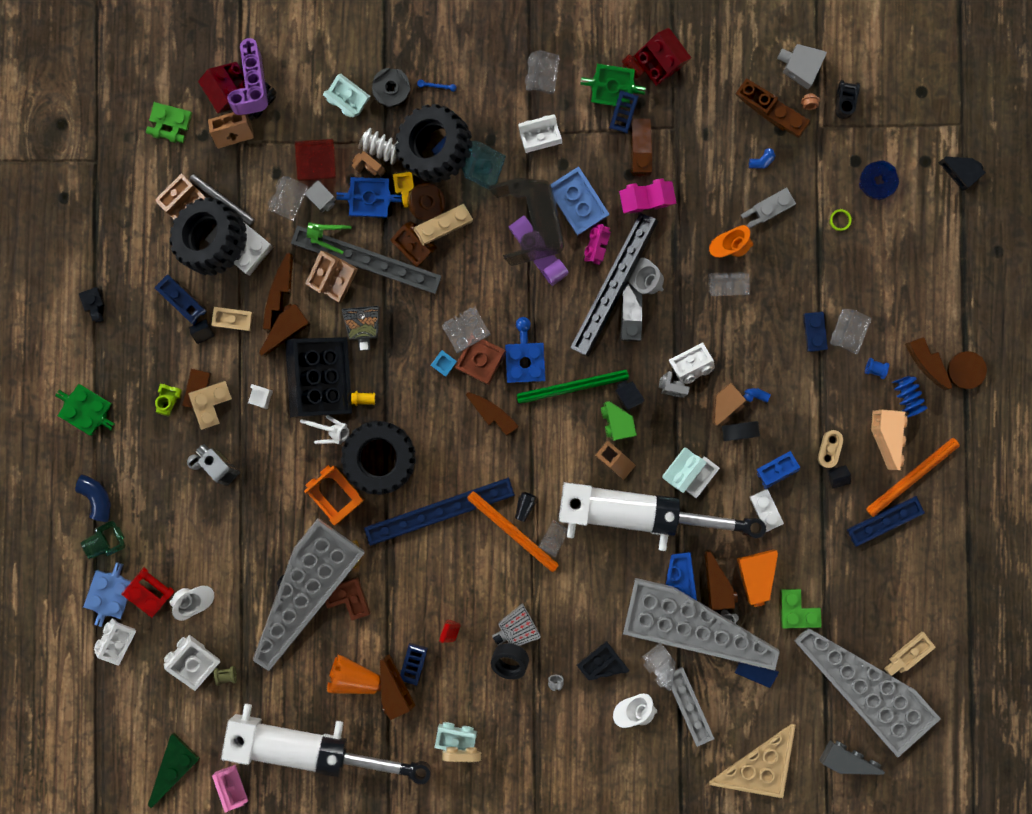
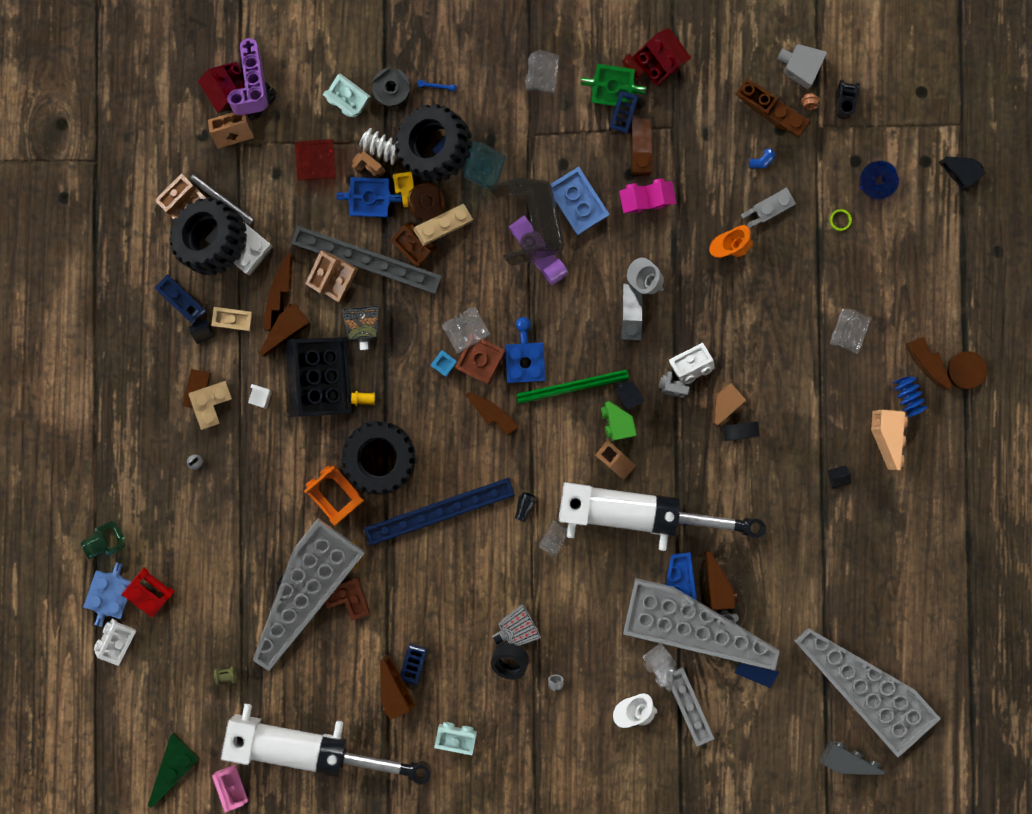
green plate [55,383,115,436] -> none
dark blue cylinder [75,475,111,522] -> none
black plate [79,287,105,323] -> none
bright green plate [146,102,192,143] -> none
lime plate [155,384,182,416] -> none
white plate [164,635,220,691] -> none
white piece [170,586,214,621] -> none
torso [196,444,241,486] -> none
clear bracket [268,176,309,221] -> none
white plant [300,415,349,445] -> none
light grey brick [304,181,336,213] -> none
bright green plant [306,223,352,254] -> none
orange cone [327,654,381,694] -> none
red slope [439,619,461,643] -> none
tan plate [442,747,481,762] -> none
orange axle [467,491,559,572] -> none
white bracket [518,114,562,153] -> none
plate [570,213,658,357] -> none
black wing [576,641,630,681] -> none
dark pink hinge [584,224,611,265] -> none
light aqua bracket [662,448,707,493] -> none
white plate [686,456,720,498] -> none
clear hinge [708,272,750,296] -> none
tan tile [709,724,796,798] -> none
orange slope [737,549,778,607] -> none
blue arm [743,388,771,403] -> none
white plate [749,489,784,532] -> none
blue hinge [757,451,800,489] -> none
bright green plate [780,589,821,629] -> none
dark blue plate [803,312,828,352] -> none
tan plate [818,430,843,468] -> none
dark blue tile [846,496,925,547] -> none
blue bush [865,358,889,379] -> none
orange axle [866,438,960,517] -> none
tan hinge [884,632,935,676] -> none

